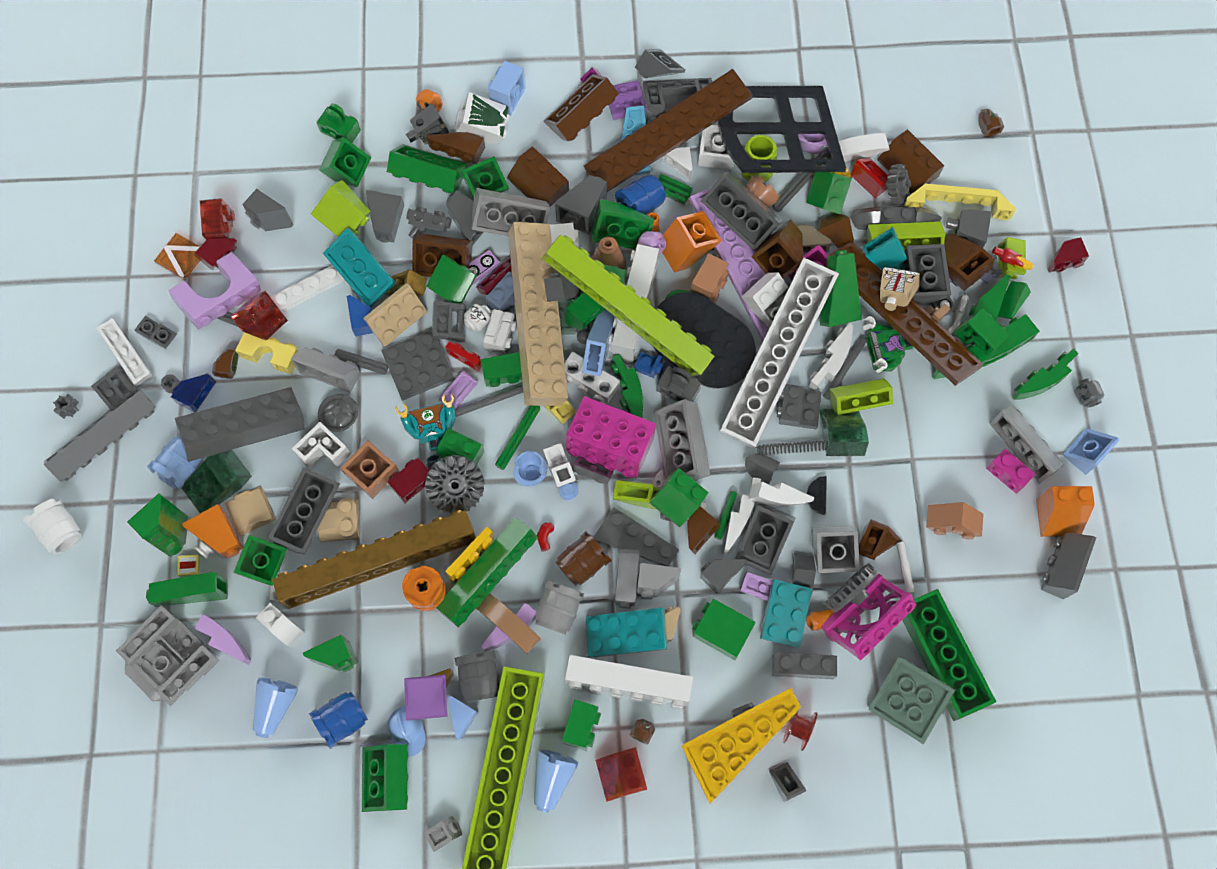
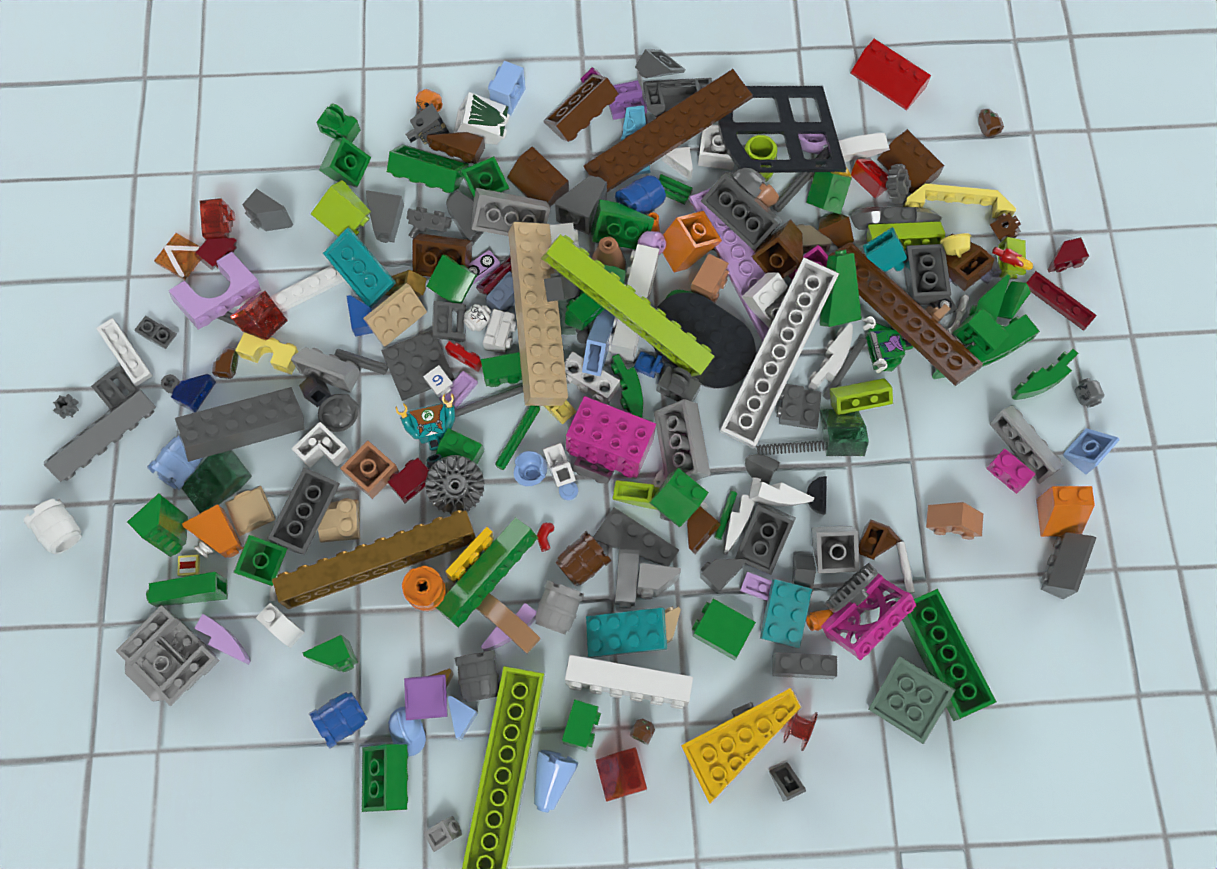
light blue cone [253,677,298,738] -> none
torso [880,267,919,311] -> none
dark grey torso [946,210,991,248] -> none
none -> black brick [299,373,331,408]
none -> white brick [423,365,453,397]
none -> dark grey brick [732,168,765,198]
none -> red slope [850,38,931,111]
none -> light yellow piece [940,233,972,258]
none -> reddish brown brick [990,213,1021,242]
none -> dark red plate [1026,271,1097,331]

